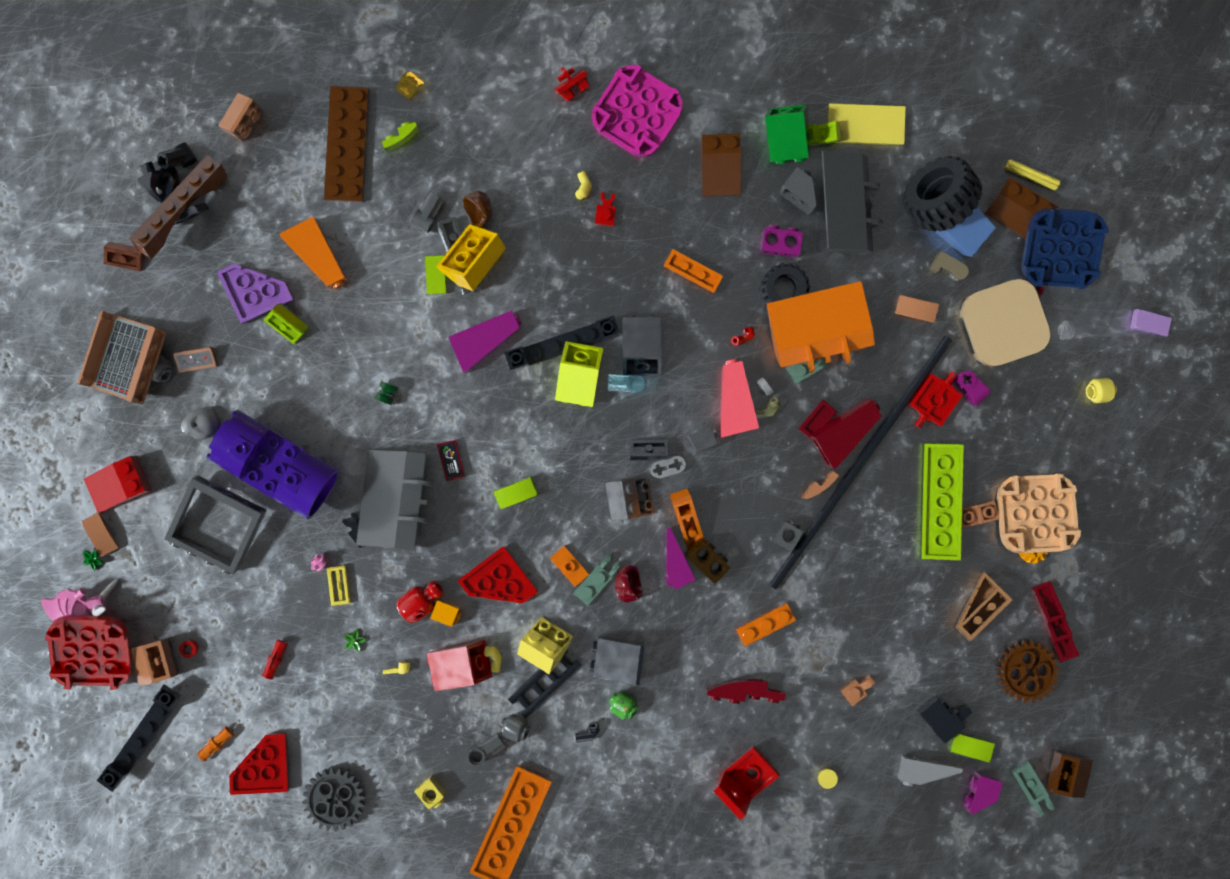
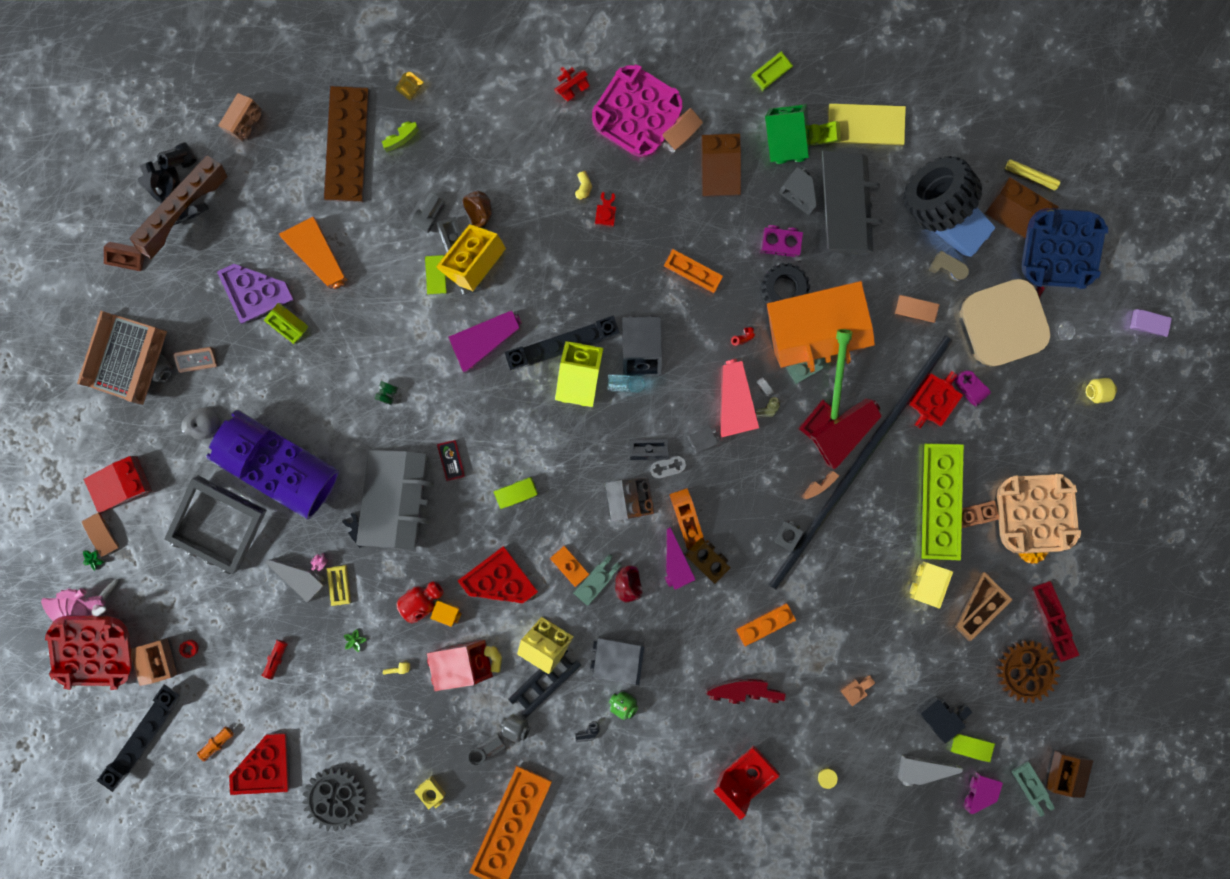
none -> light grey slope [265,559,327,602]
none -> nougat slope [662,108,703,150]
none -> lime tile [751,51,793,91]
none -> bright green piece [831,329,853,420]
none -> light yellow slope [909,562,953,609]

